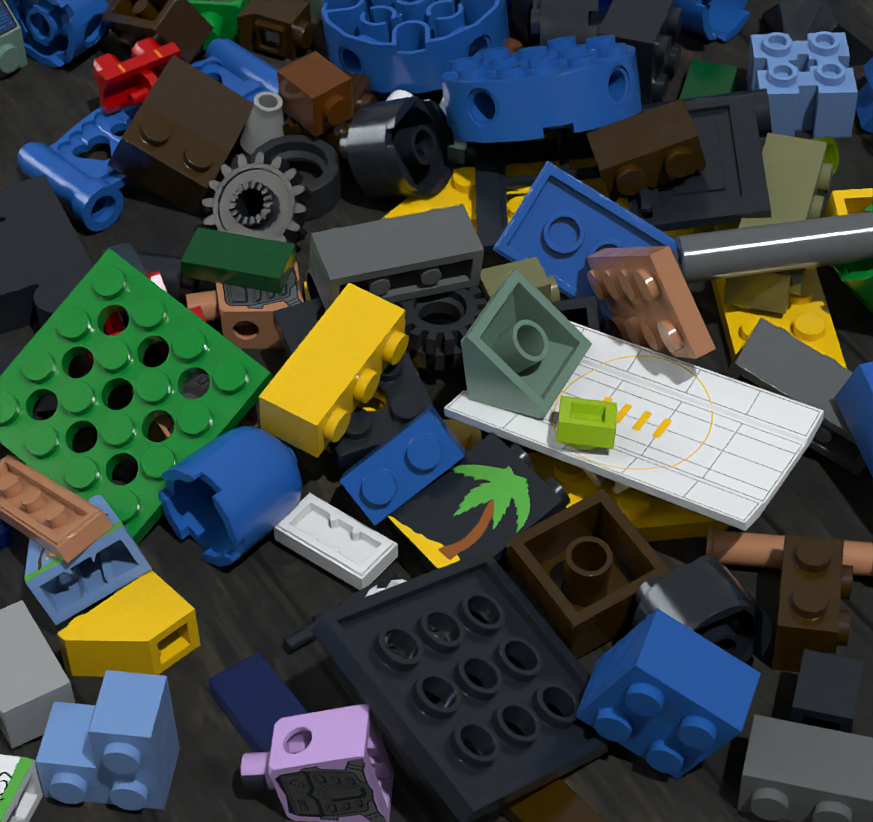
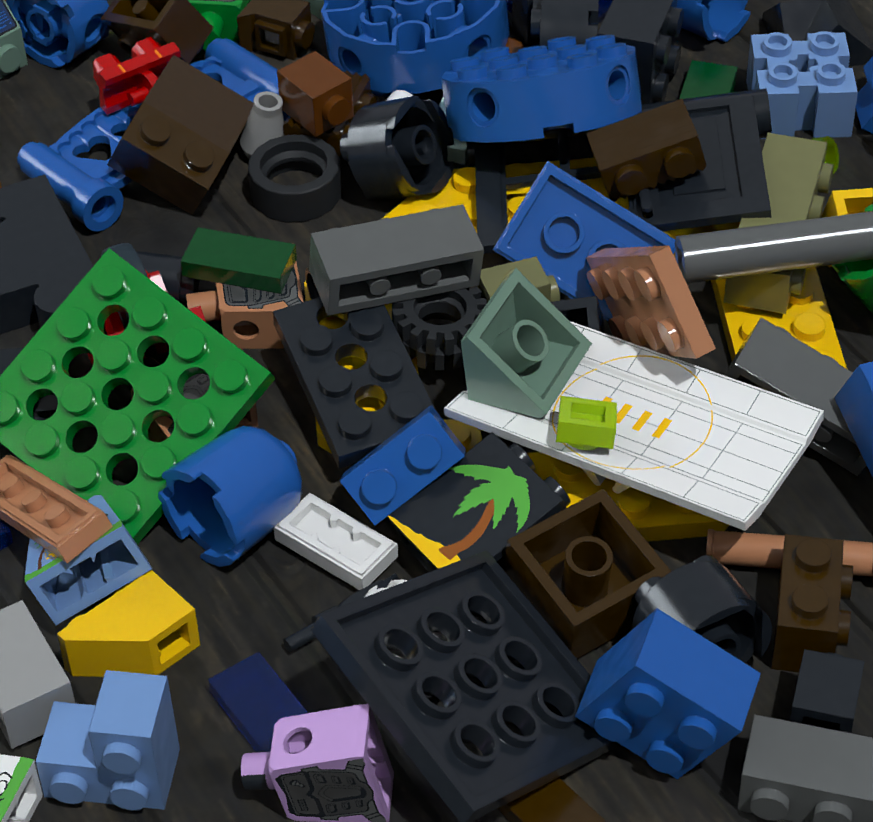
black gear [202,151,314,243] -> none
yellow brick [259,283,409,458] -> none

